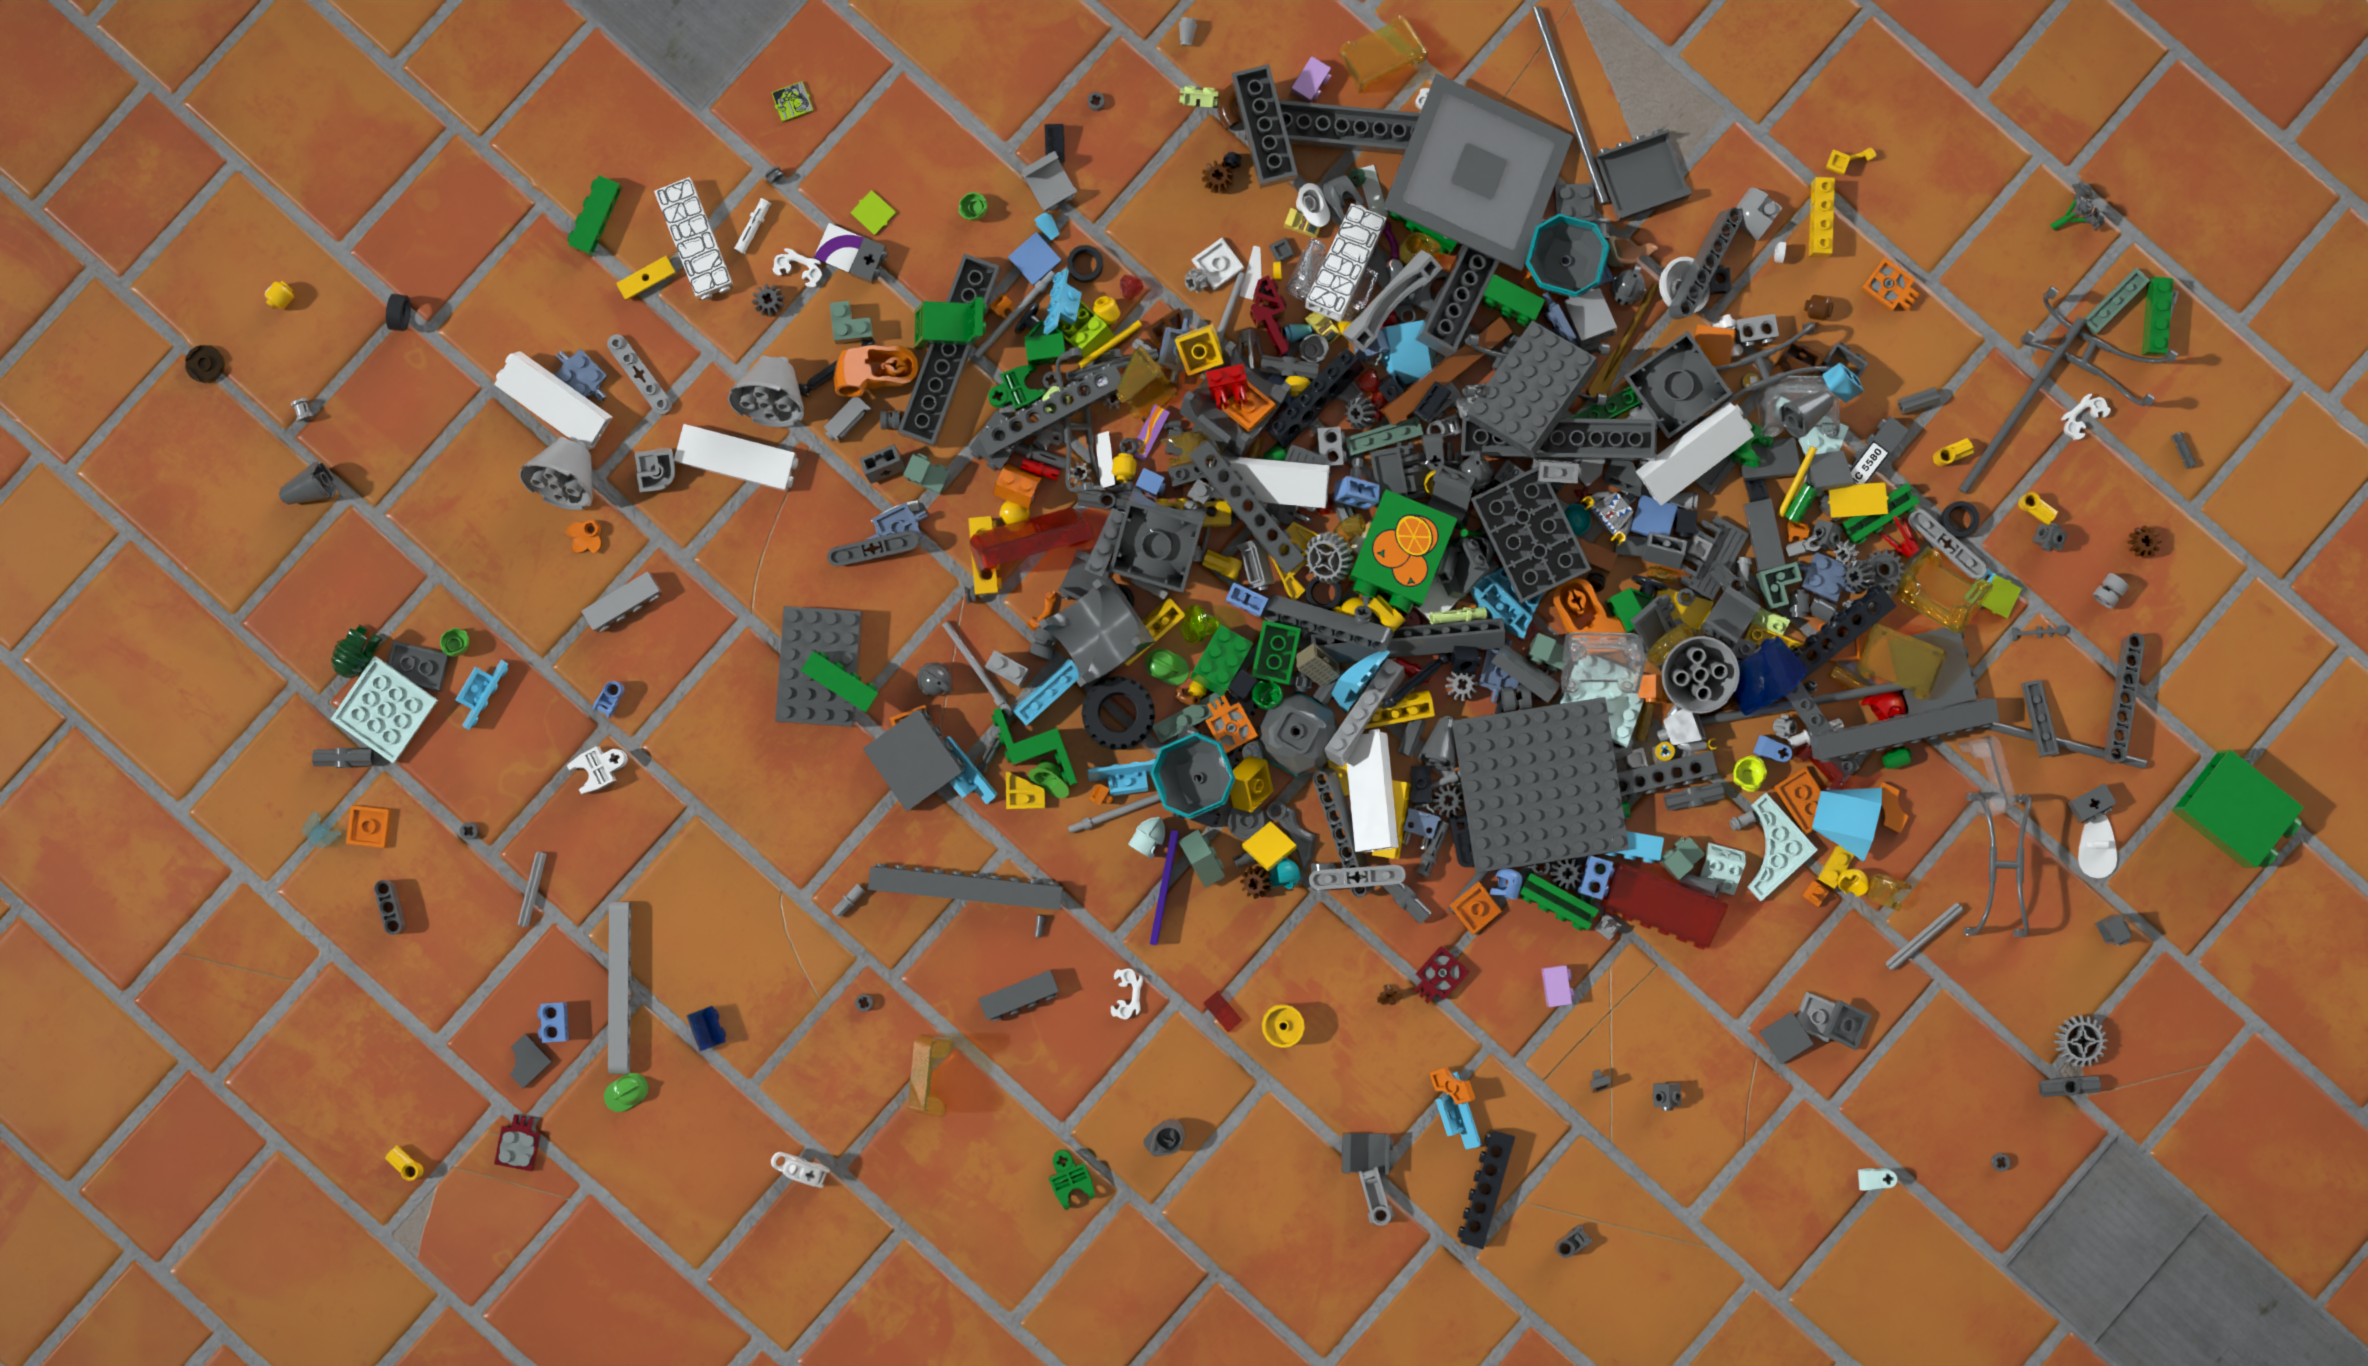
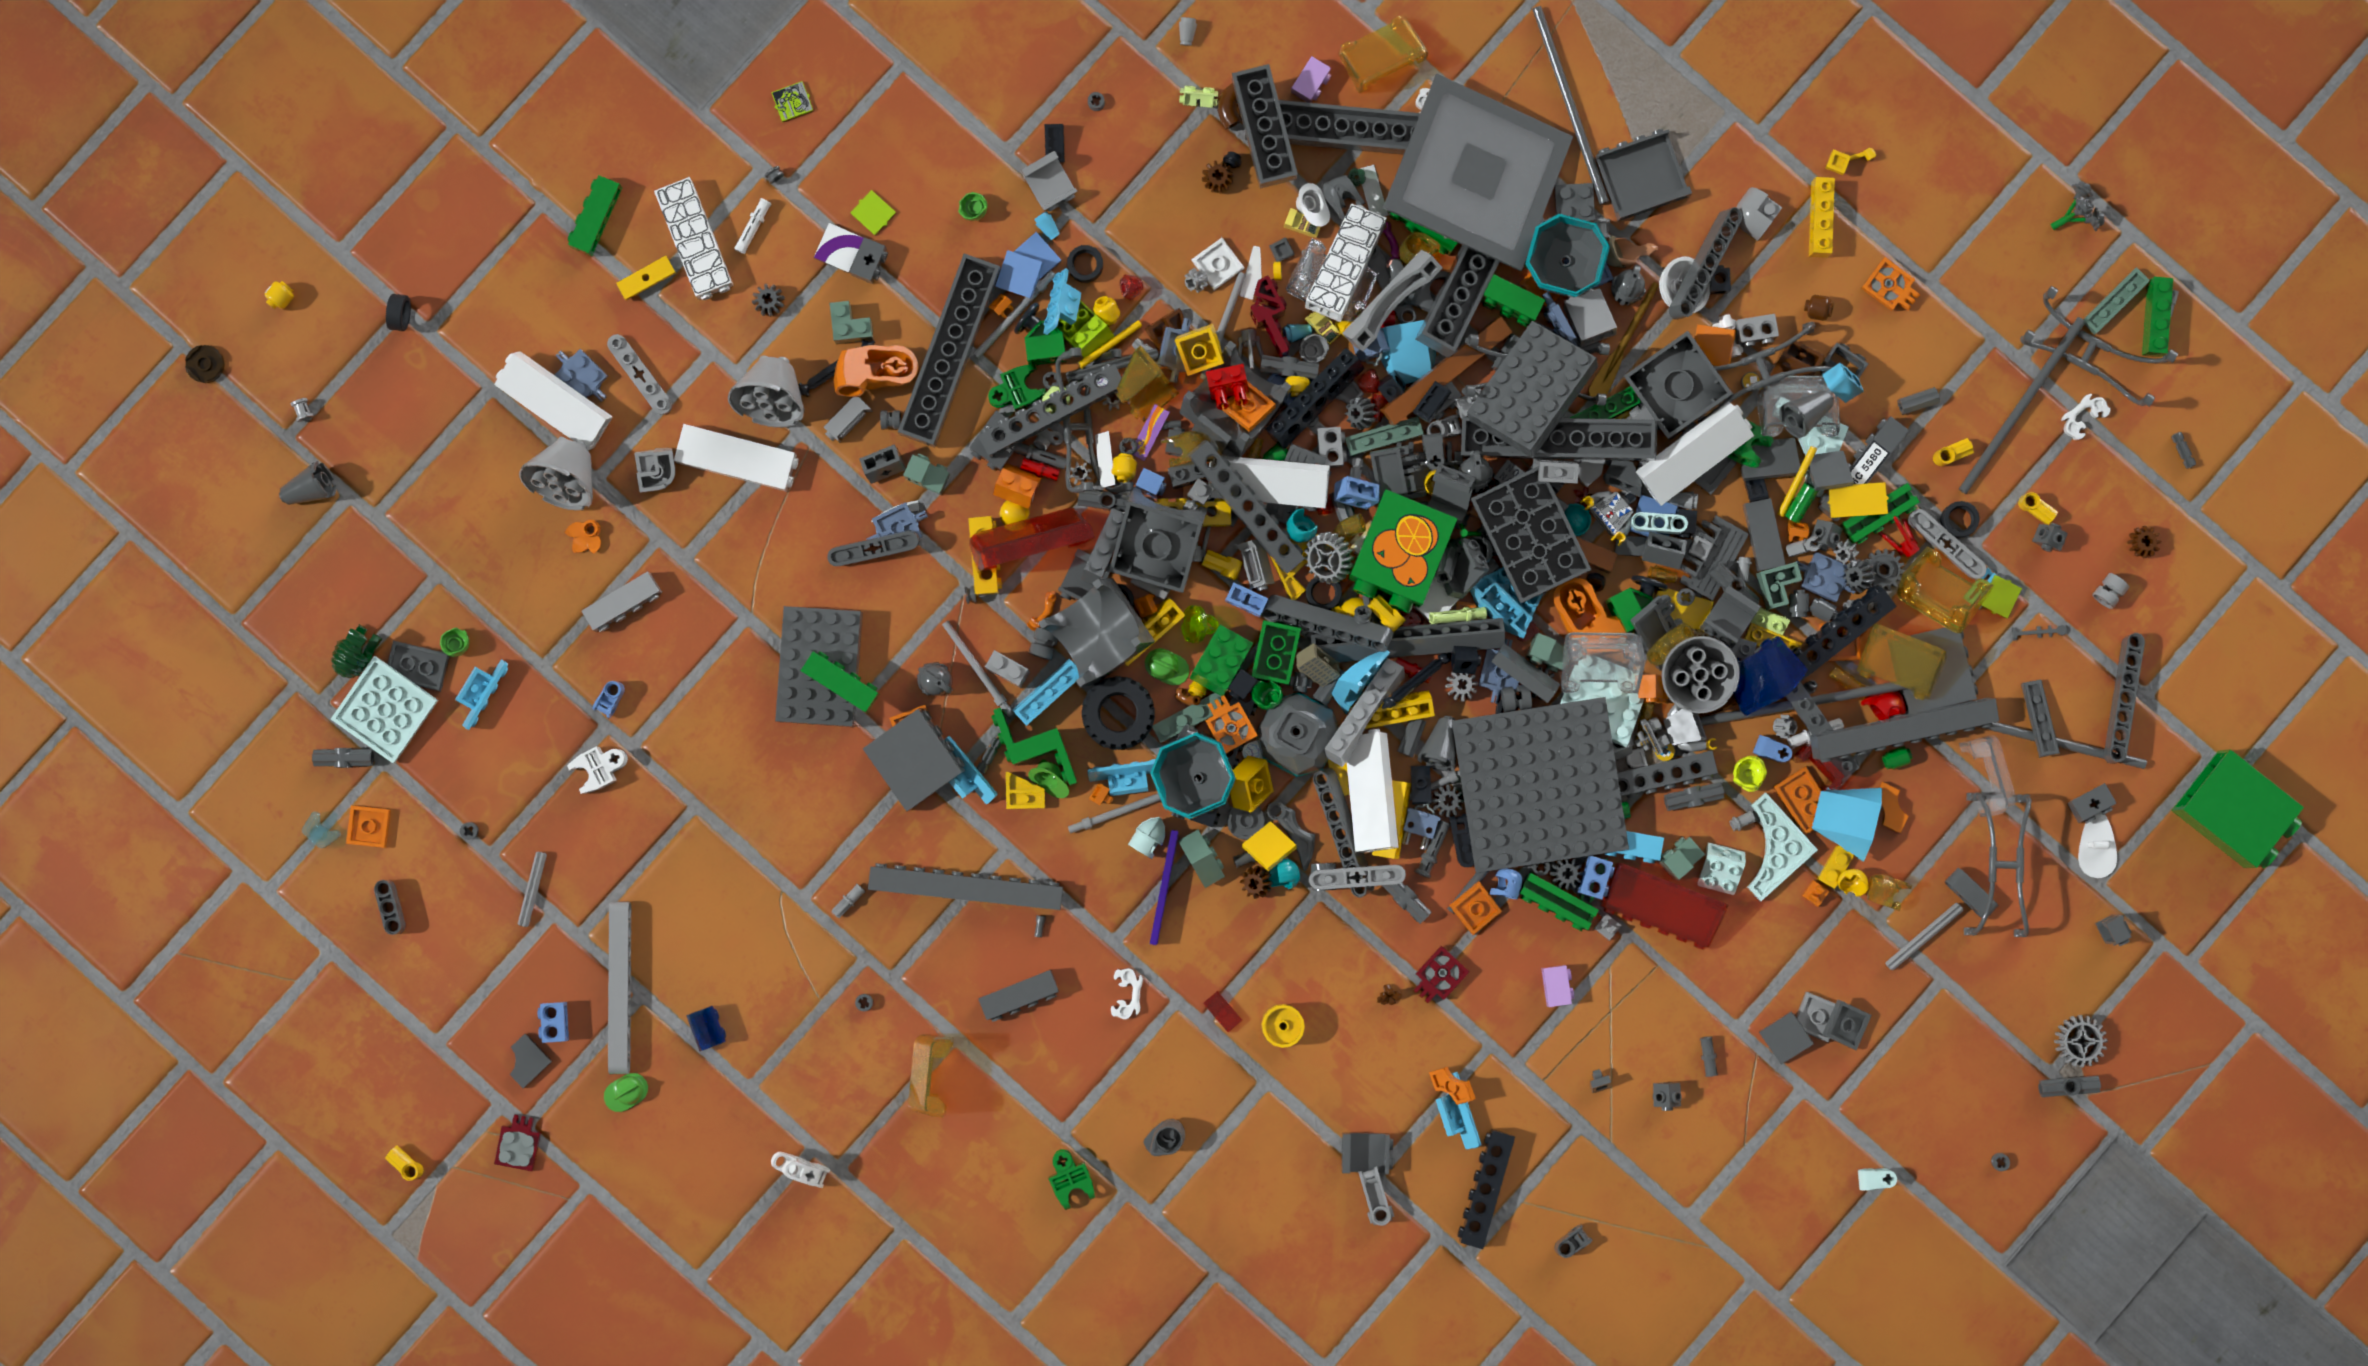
white helmet [772,248,823,288] -> none
green bracket [914,297,986,349] -> none
dark grey axle [1678,874,1720,899] -> none
white tile [1774,242,1786,263] -> none
none -> medium blue tile [995,250,1044,299]
none -> orange tile [1134,594,1159,618]
none -> teal hair [1287,509,1318,543]
none -> light aqua beam [1631,512,1688,534]
none -> light grey hips [1635,718,1670,755]
none -> dark grey pin [1700,1036,1718,1077]
none -> dark grey beam [1945,868,1999,918]

